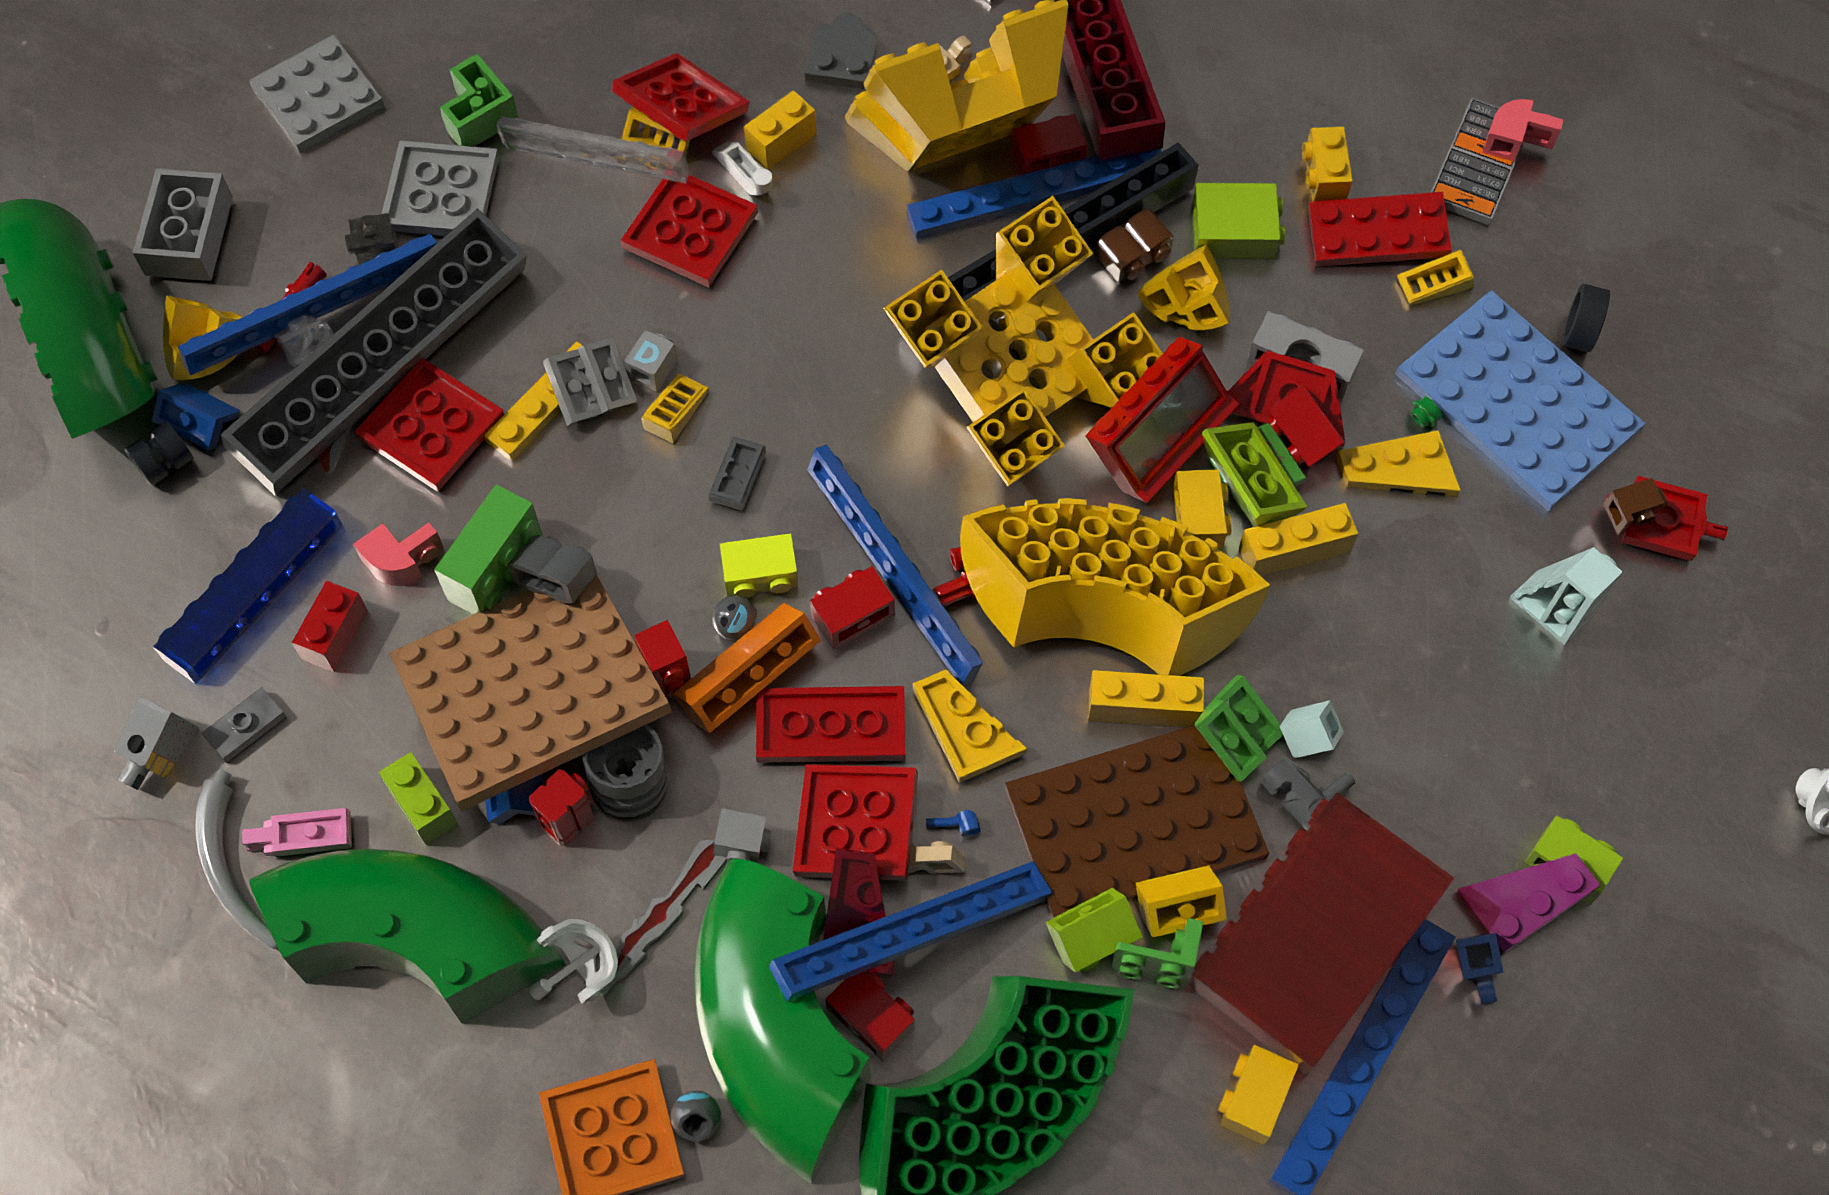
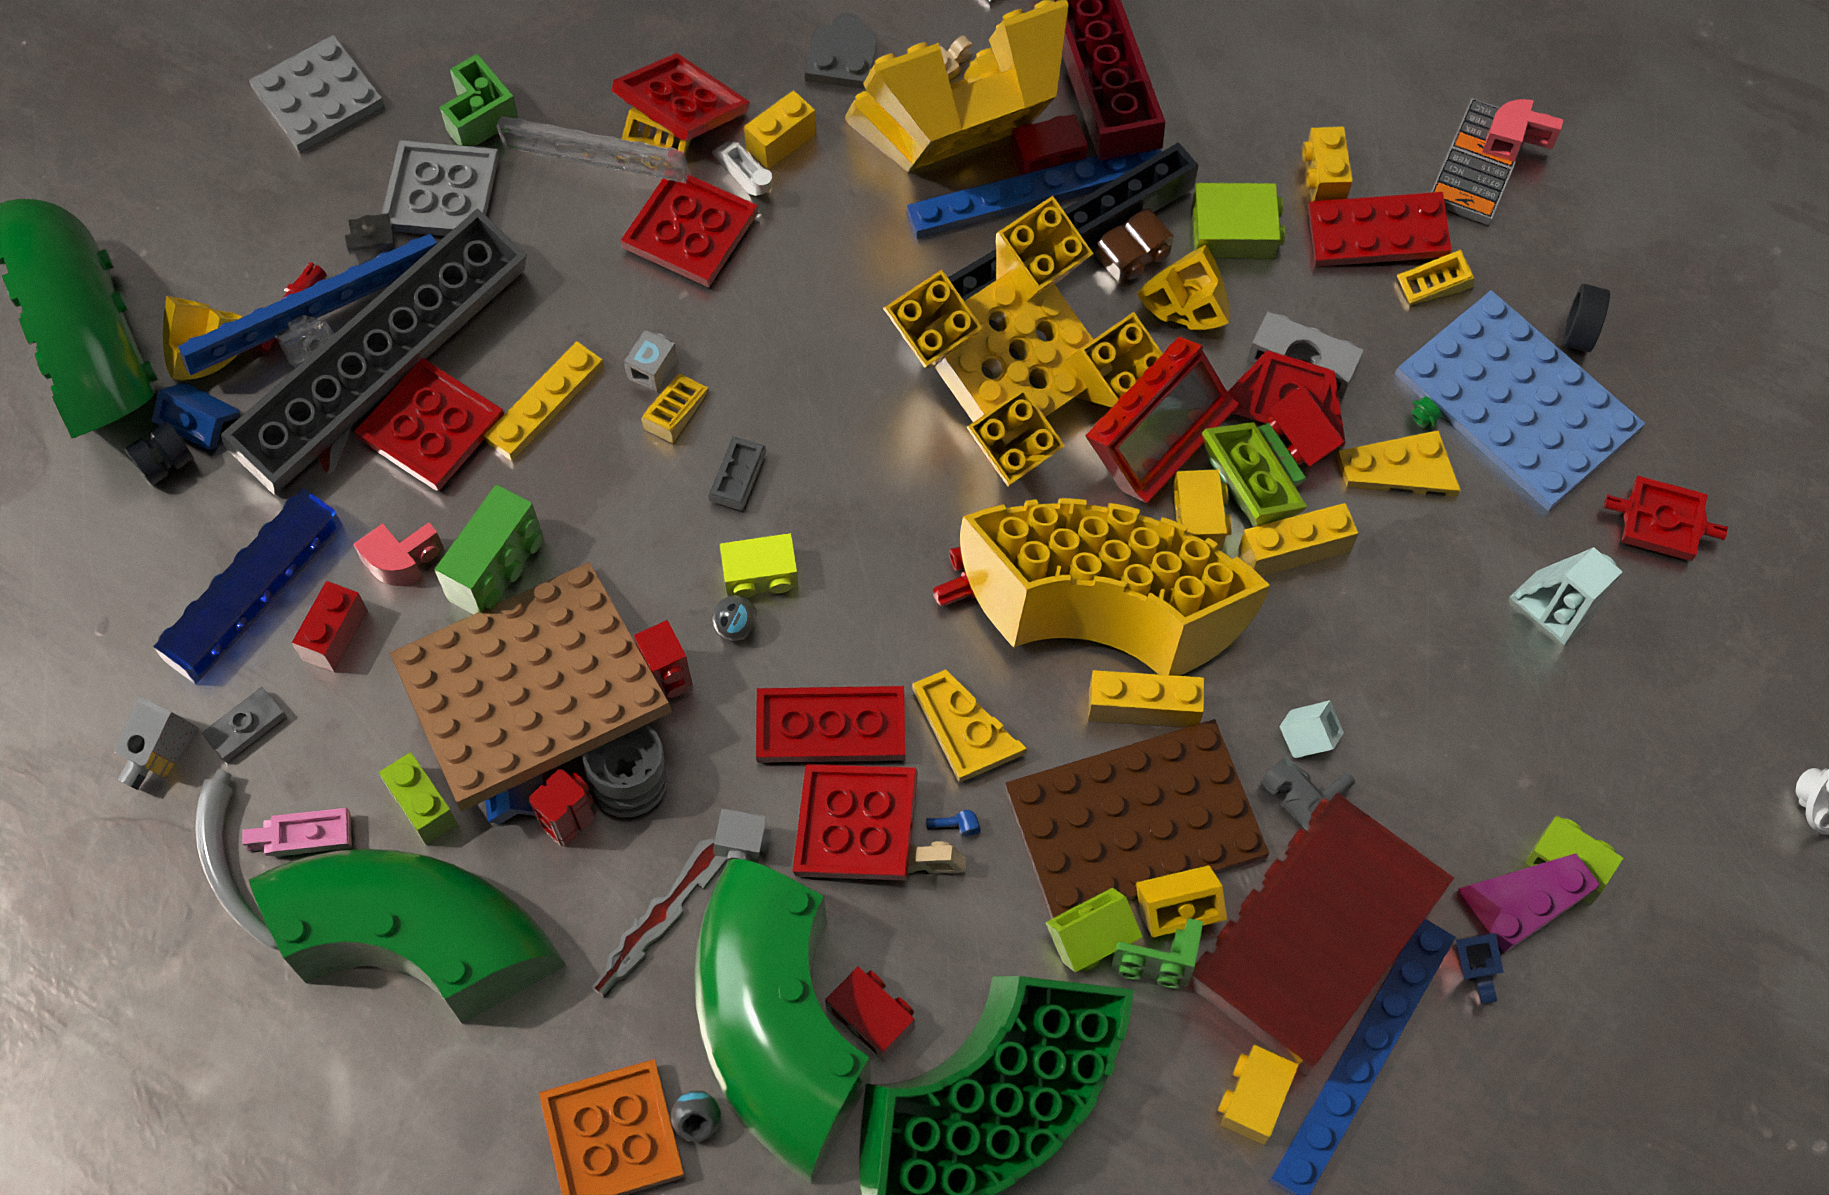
light grey brick [132,168,233,281] -> none
dark grey brick [508,535,597,604] -> none
white helmet [529,919,618,1004] -> none
light grey slope [543,337,637,426] -> none
orange brick [673,603,821,733] -> none
blue plate [769,861,1052,1002] -> none
blue plate [807,444,983,686] -> none
red brick [810,566,895,649] -> none
dark red wing [823,848,896,975] -> none
bright green slope [1194,675,1283,782] -> none
reddish brown brick [1603,478,1667,535] -> none

